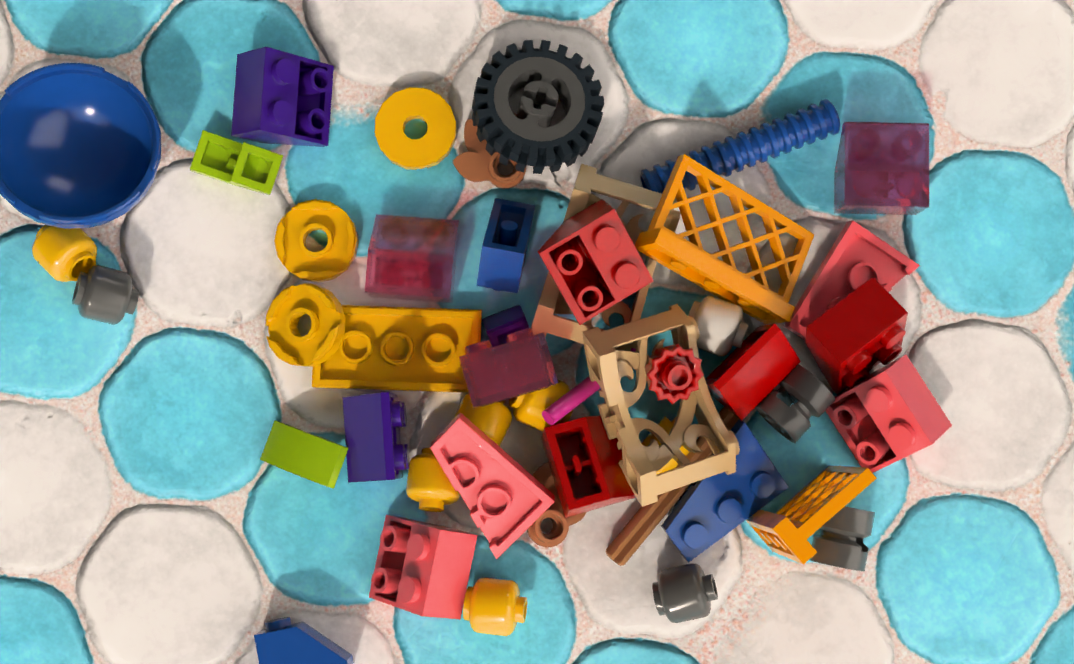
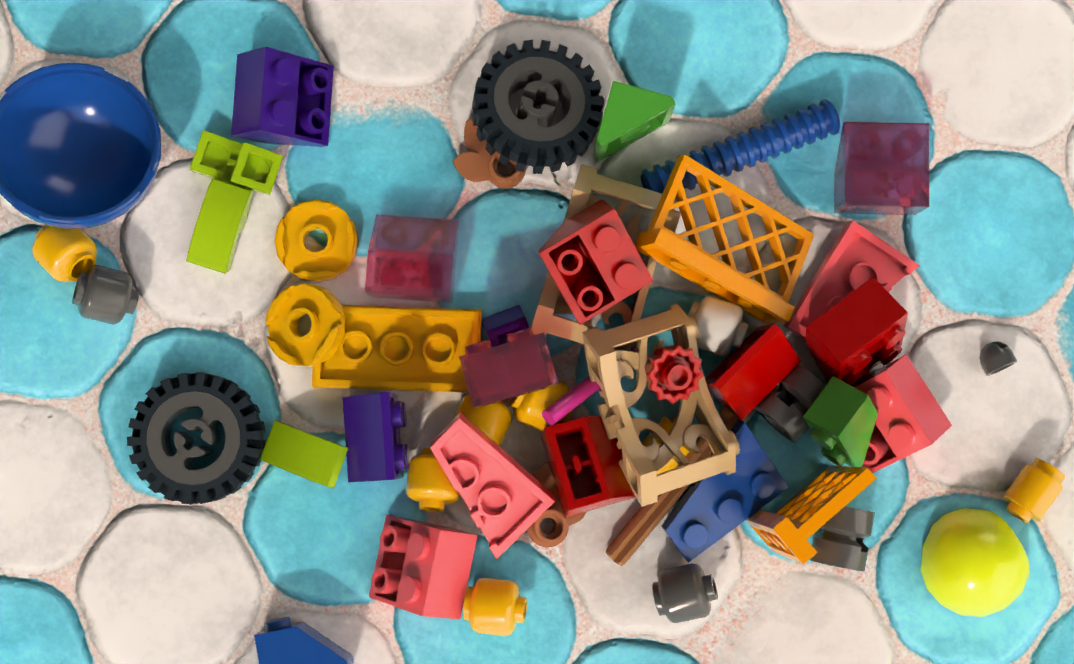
yellow tile [374,87,456,170] -> none
blue slope [477,198,535,293] -> none
none -> wheel [127,372,266,505]
none -> lime slope [186,177,253,274]
none -> bright green slope [593,81,676,163]
none -> bright green slope [803,376,878,467]
none -> neon yellow cylinder [920,508,1030,617]
none -> dark grey hinge [979,341,1018,376]
none -> yellow brick [1003,458,1065,523]

